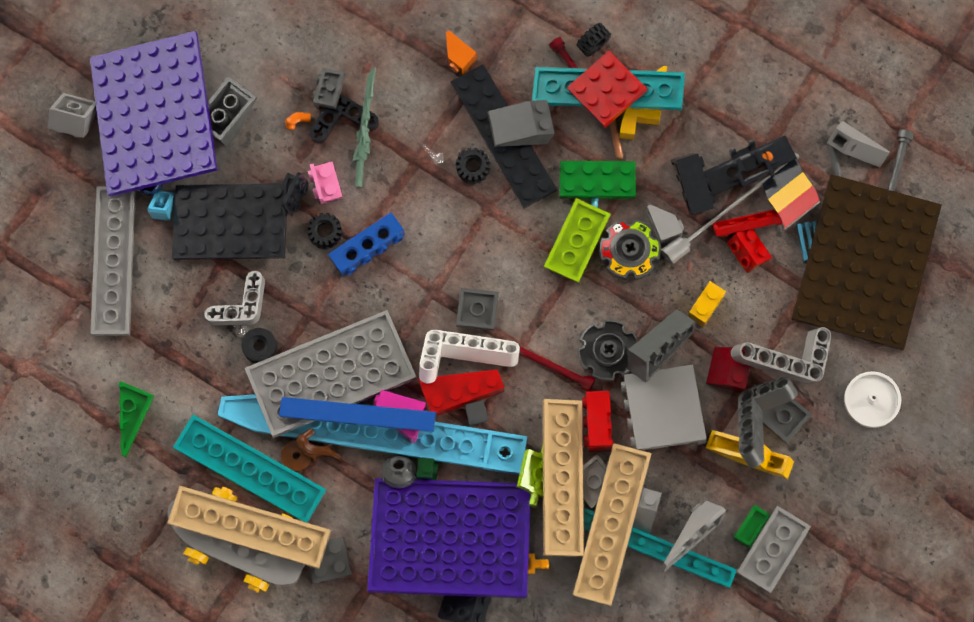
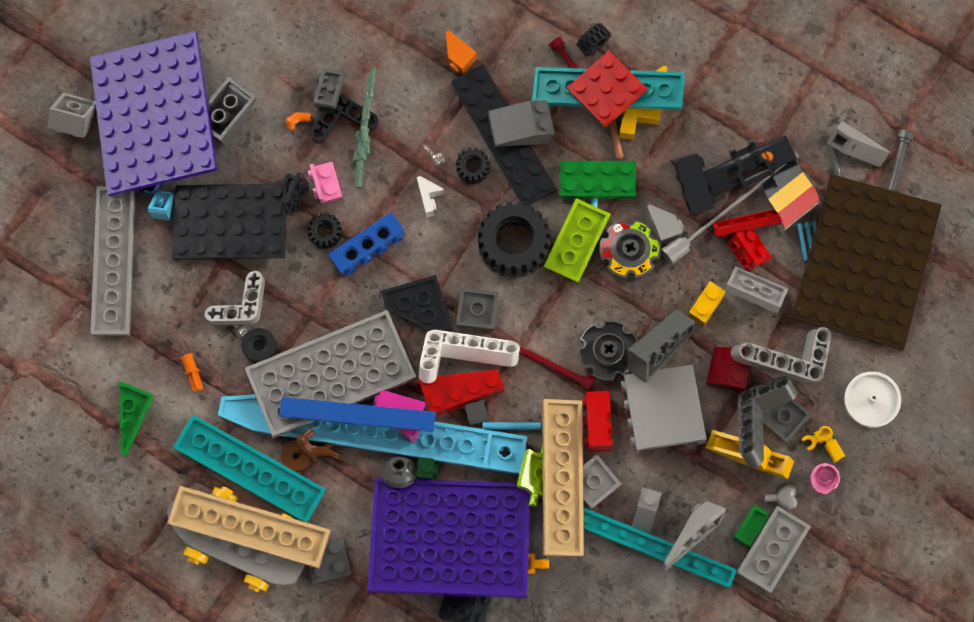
tan plate [573,443,652,606] -> none
none -> orange axle [181,354,203,392]
none -> black plate [381,275,452,332]
none -> white slope [417,176,444,218]
none -> black tyre [478,201,550,278]
none -> medium azure bar [483,422,541,430]
none -> light grey plate [724,266,788,314]
none -> light grey rock [765,485,797,509]
none -> yellow bar [802,426,845,463]
none -> bright pink hair [810,463,840,494]

